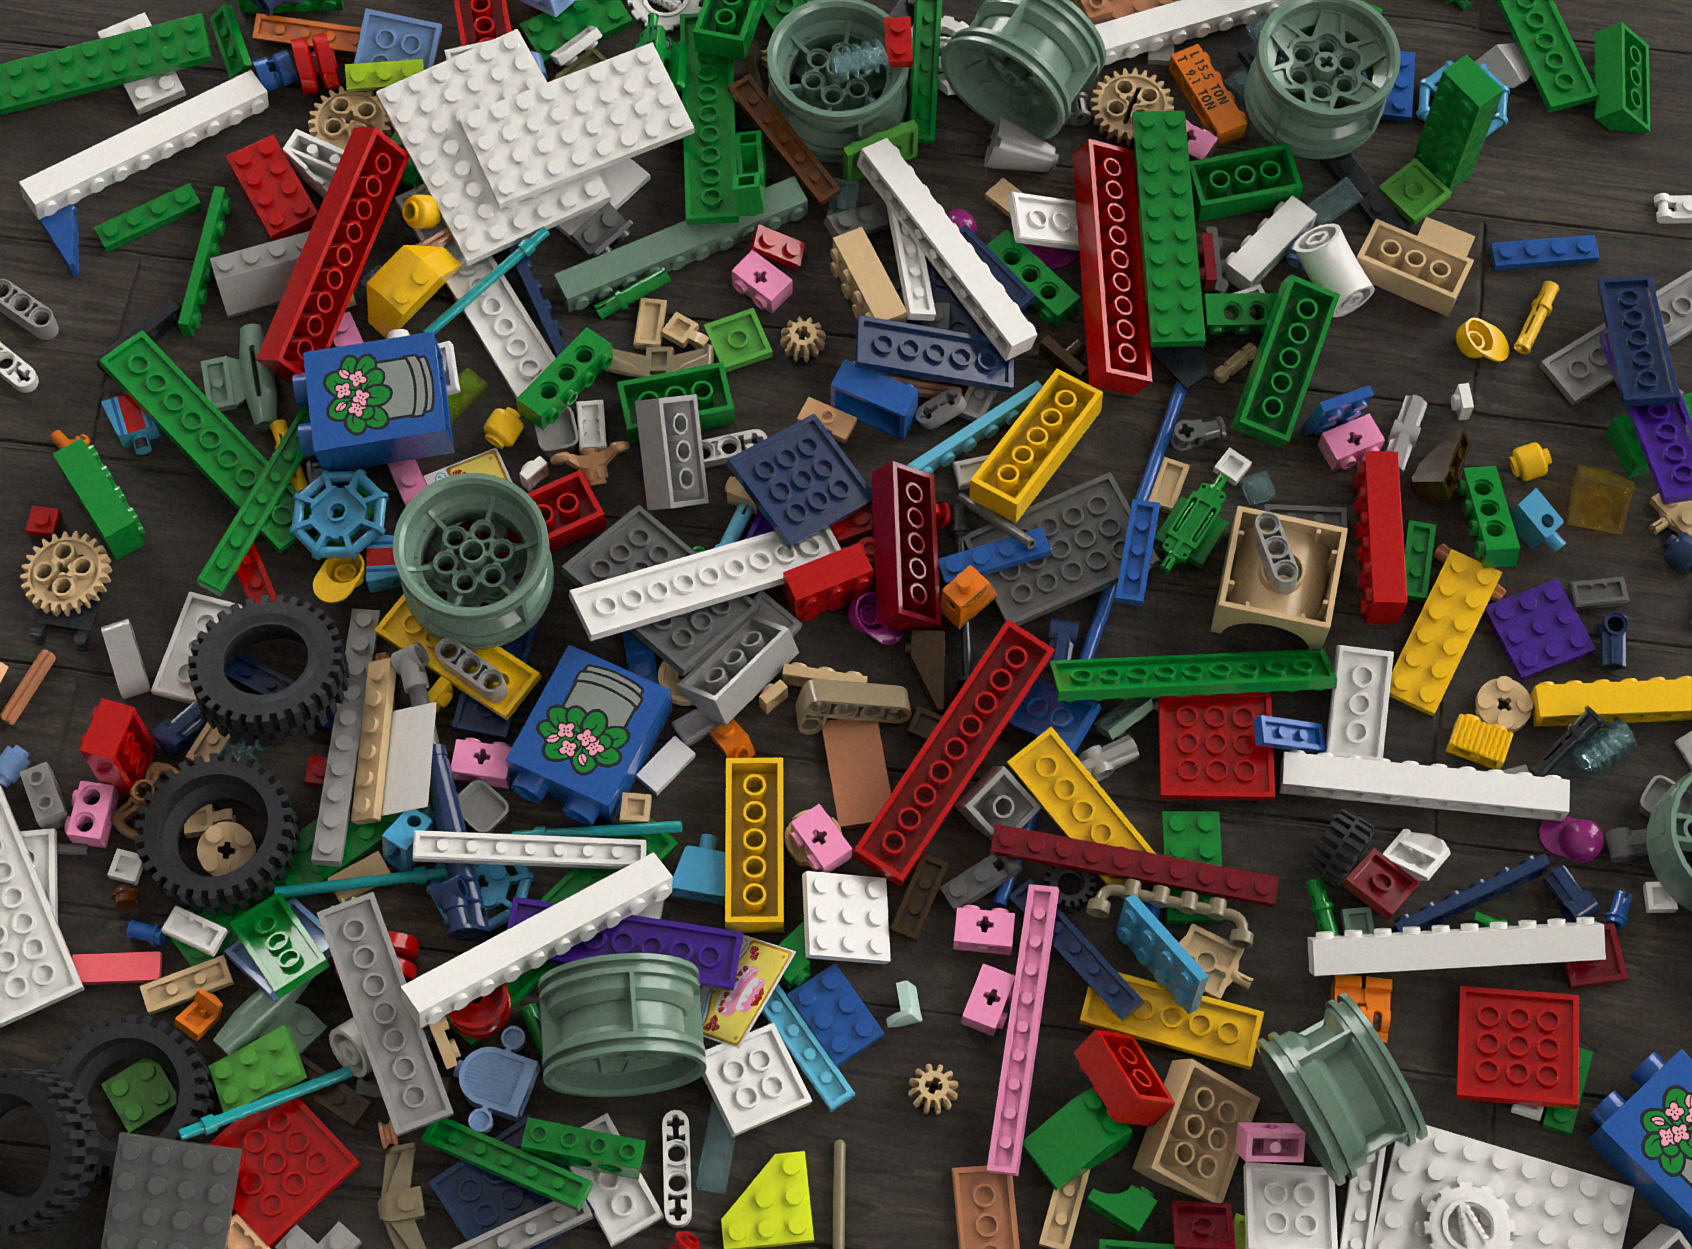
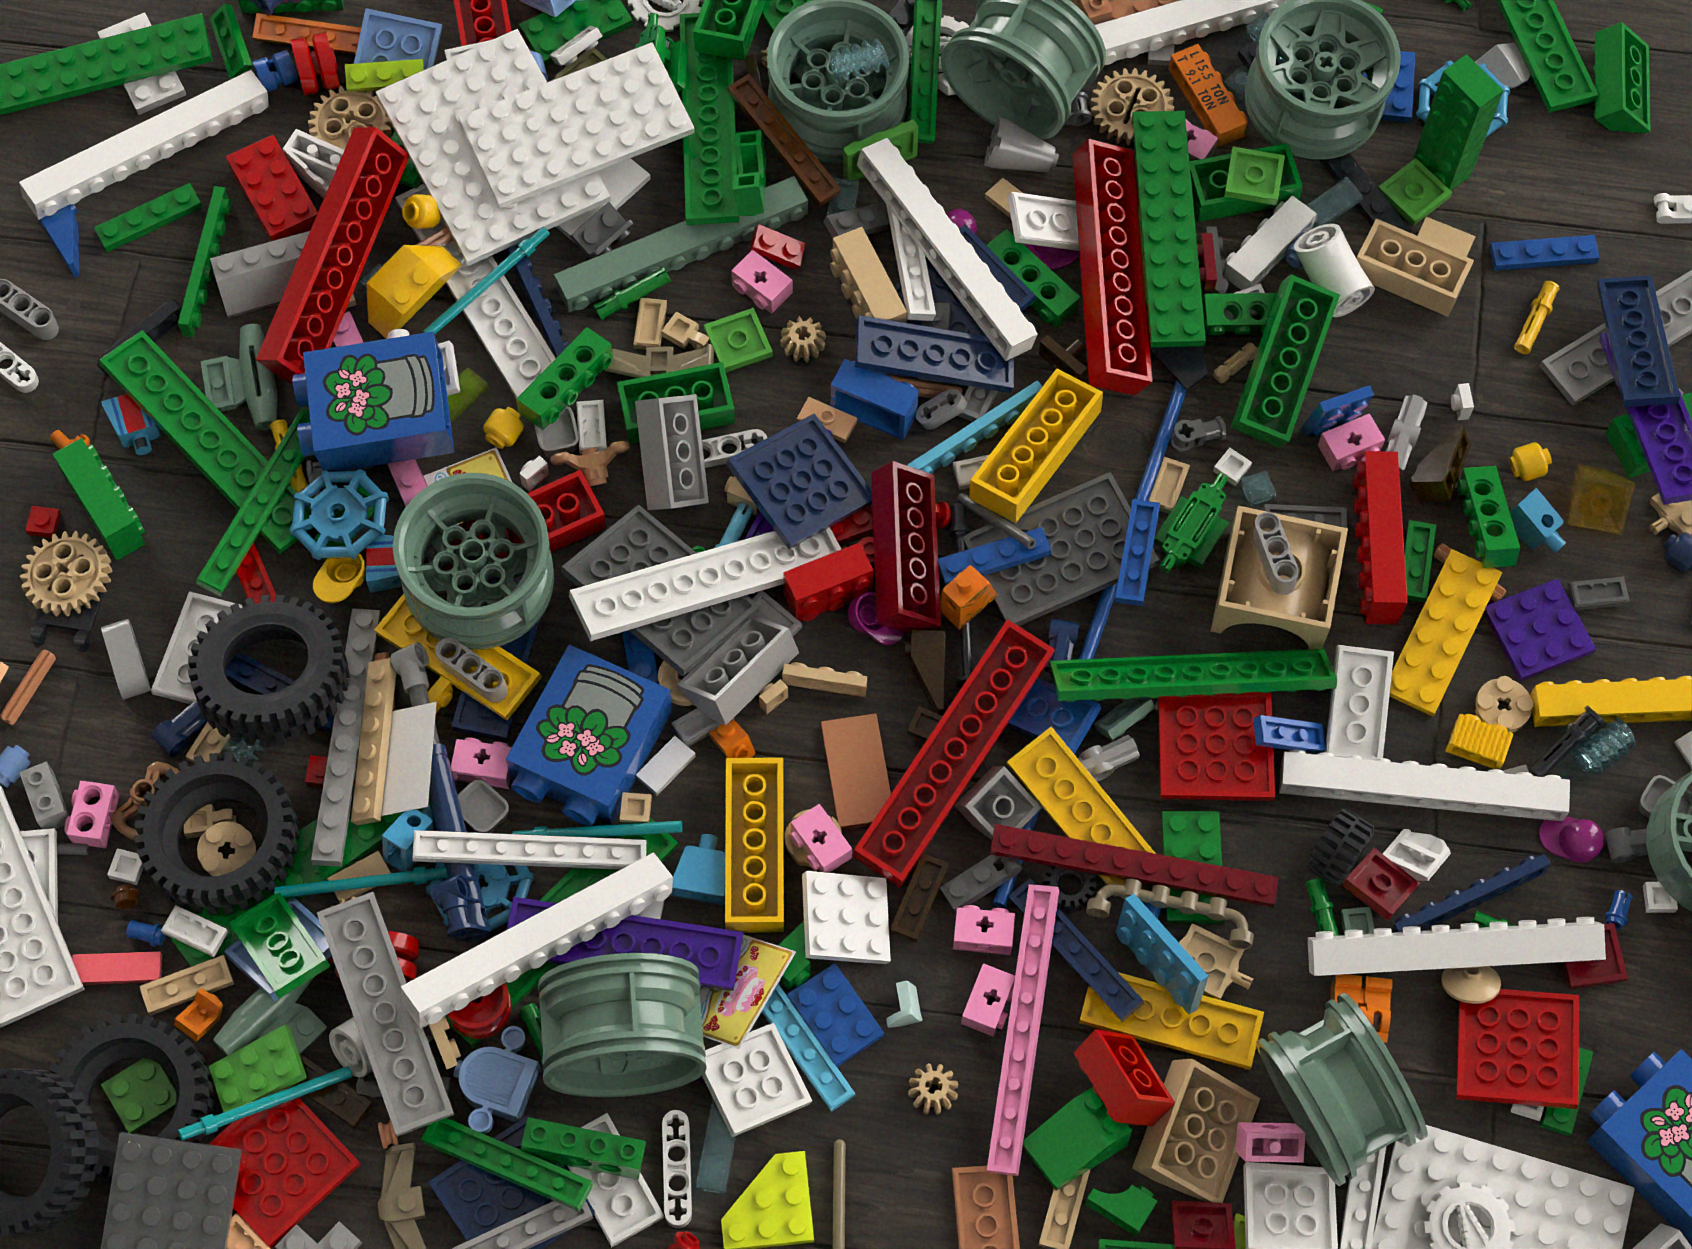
red brick [79,698,157,798] -> none
dark tan beam [795,679,912,735] -> none
red plate [884,17,913,68] -> none
yellow cap [1456,318,1509,362] -> none
dark blue piece [1543,865,1599,923] -> none
dark blue piece [1597,611,1629,671] -> none
none -> bright green plate [1224,147,1285,205]
none -> tan dish [1442,966,1501,1004]

